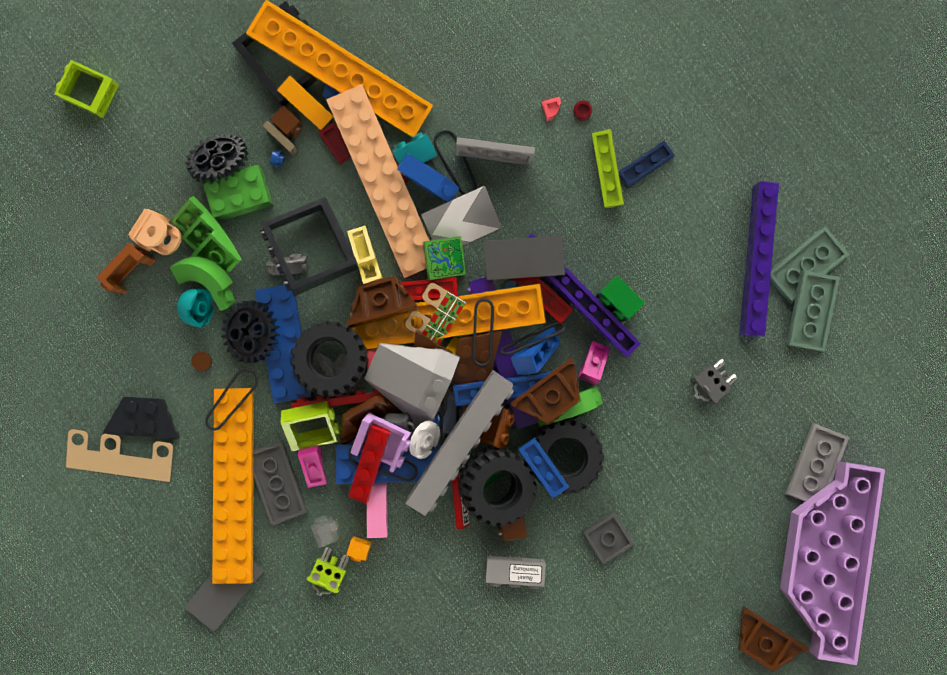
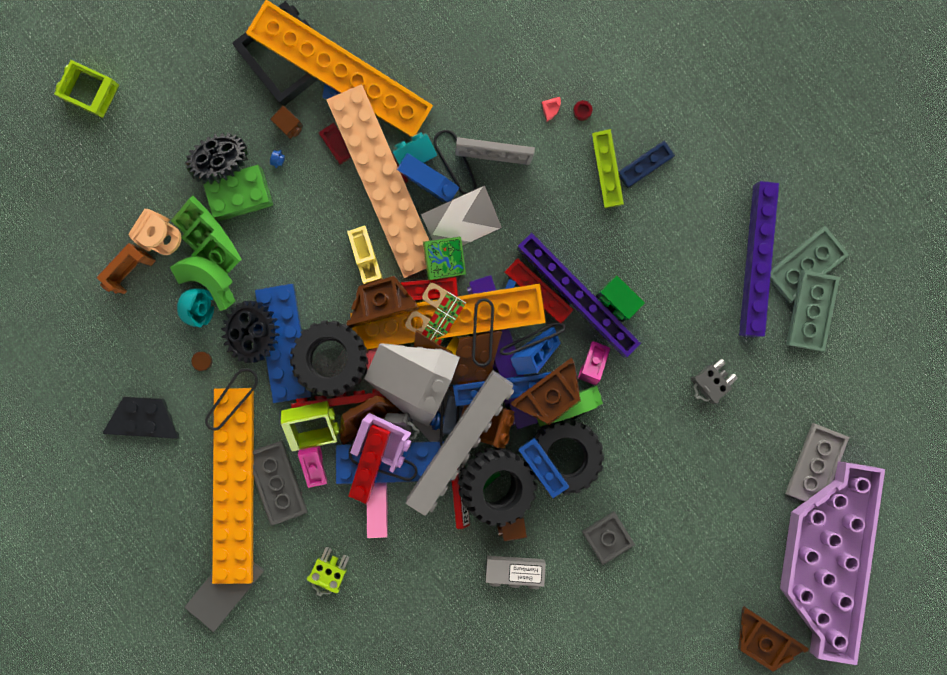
tan piece [66,429,173,482] -> none
black window [260,197,358,296] -> none
dark tan tile [262,121,298,156] -> none
light grey hinge [266,254,307,276] -> none
light orange tile [277,75,334,130] -> none
clear brick [311,515,340,548] -> none
light orange brick [346,536,372,562] -> none
white tile [410,420,440,459] -> none
dark grey tile [484,235,565,280] -> none

